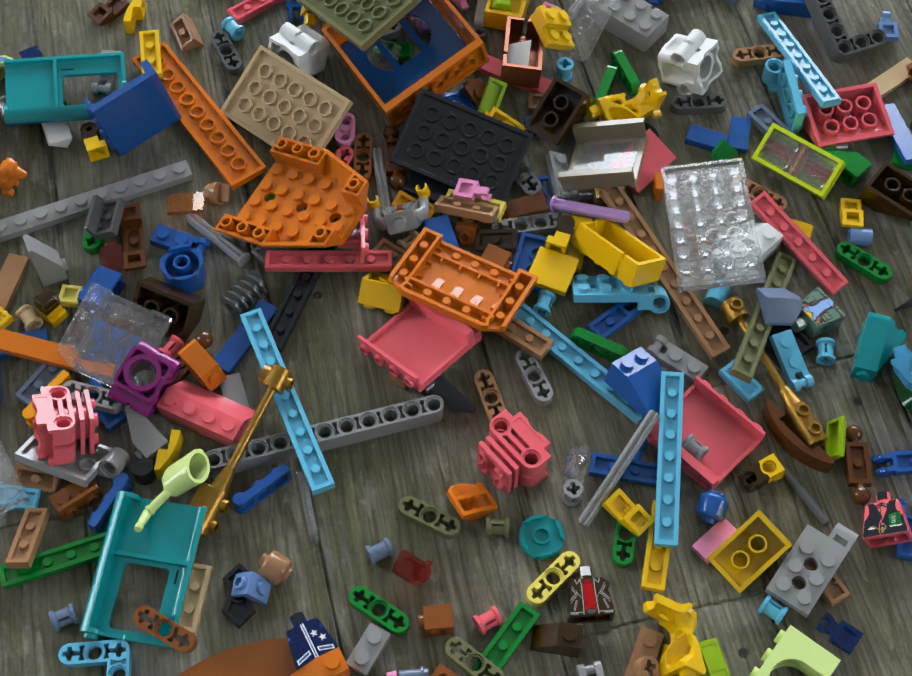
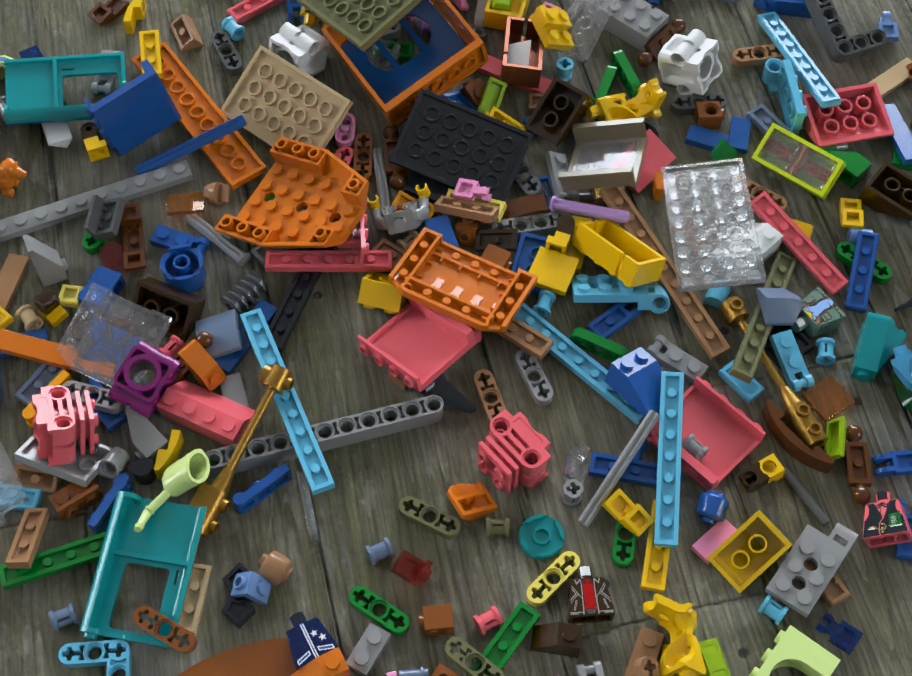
none -> blue axle [135,115,247,175]
none -> sand blue slope [195,308,242,359]
none -> reddish brown plate [637,19,686,67]
none -> dark orange brick [693,101,725,129]
none -> clear orange piece [801,375,855,422]
none -> blue tile [844,230,880,313]

